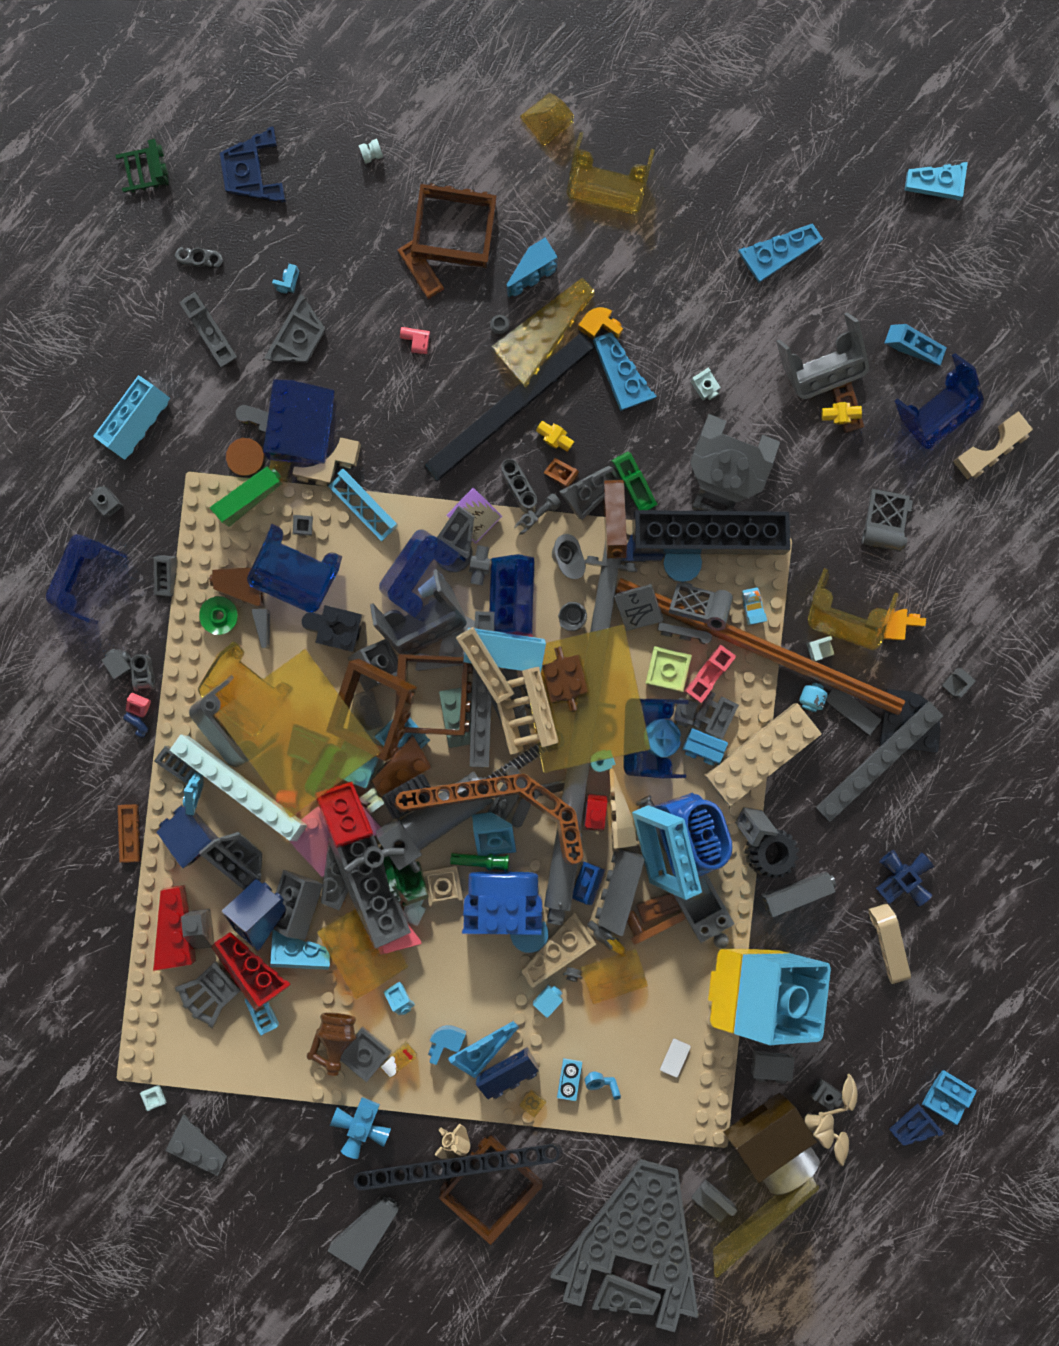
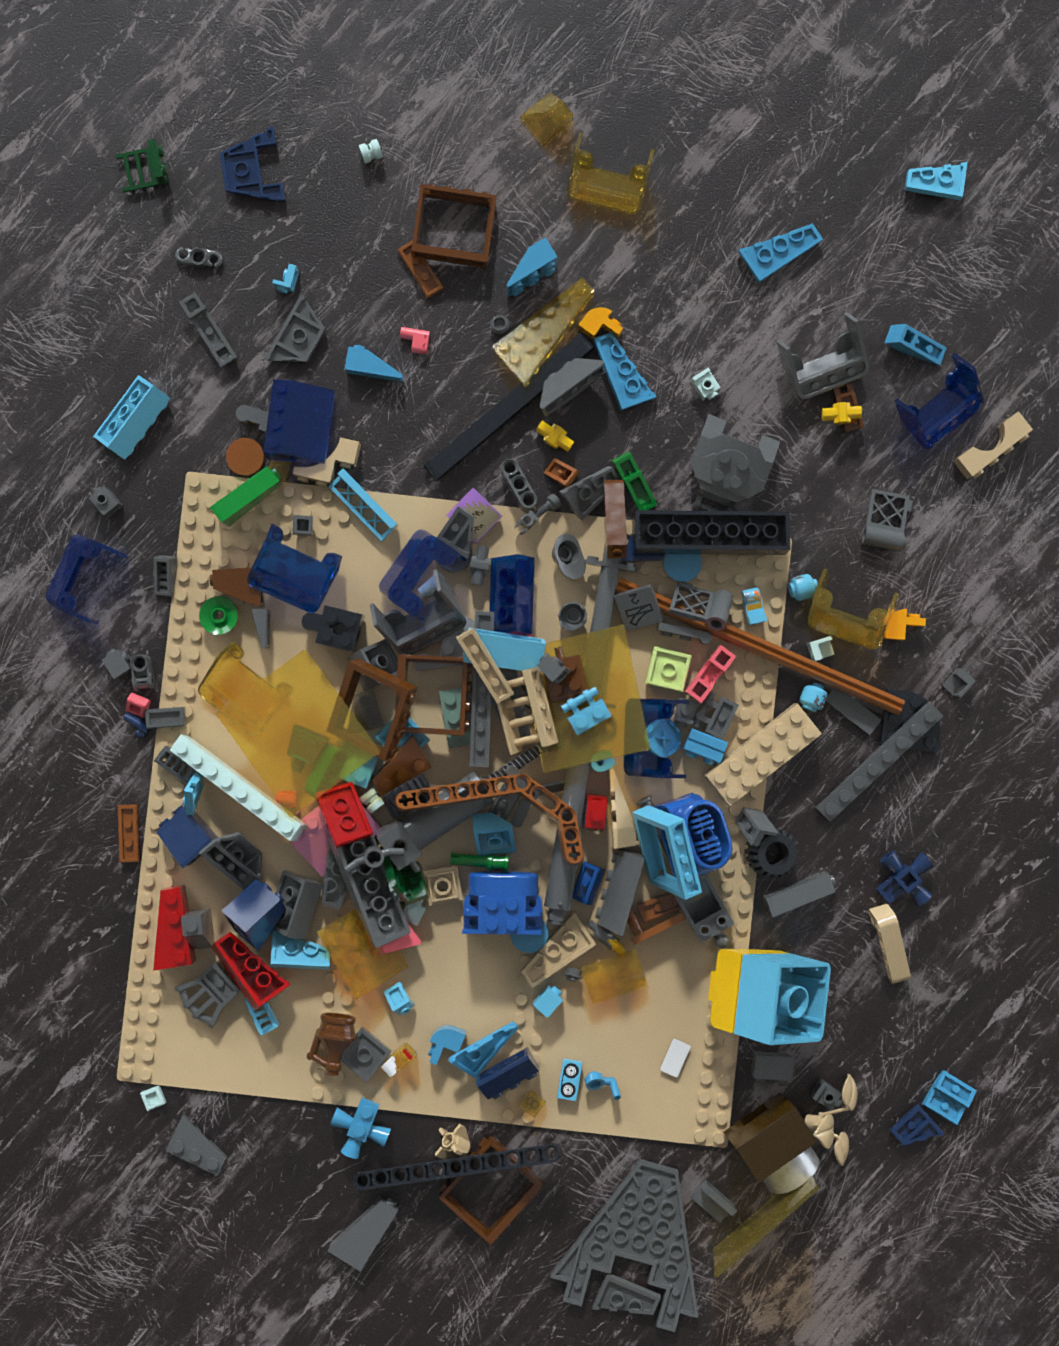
dark grey windscreen [189,675,280,767] -> none
none -> dark grey tile [145,707,186,729]
none -> dark azure slope [345,345,404,382]
none -> dark grey brick [537,653,571,684]
none -> dark grey wedge [540,358,607,417]
none -> medium azure plate [561,687,612,735]
none -> medium azure head [788,574,818,601]

